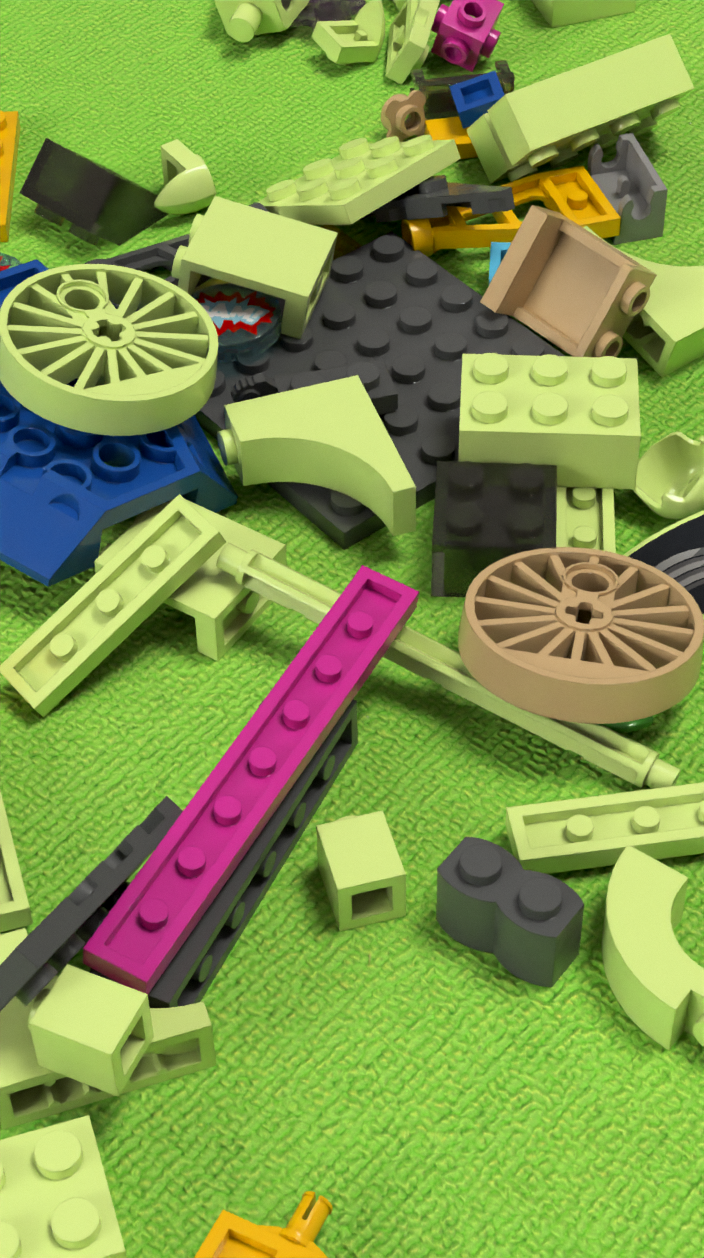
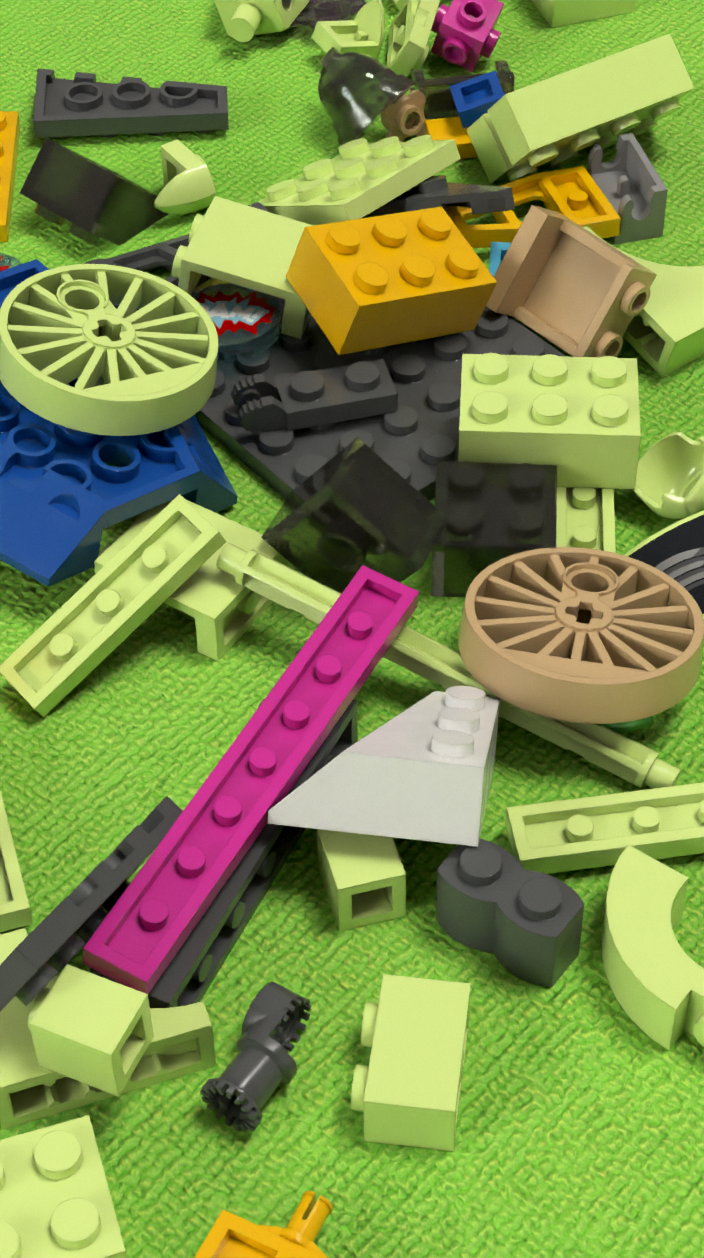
yellowish green arch [217,375,416,536] -> none
none -> dark grey wing [33,68,229,140]
none -> dark grey connector [200,982,311,1132]
none -> clear smoke brick [261,438,450,594]
none -> white wedge [268,686,500,847]
none -> yellow brick [286,206,497,355]
none -> clear smoke helmet [318,47,415,146]
none -> yellowish green brick [351,974,471,1151]

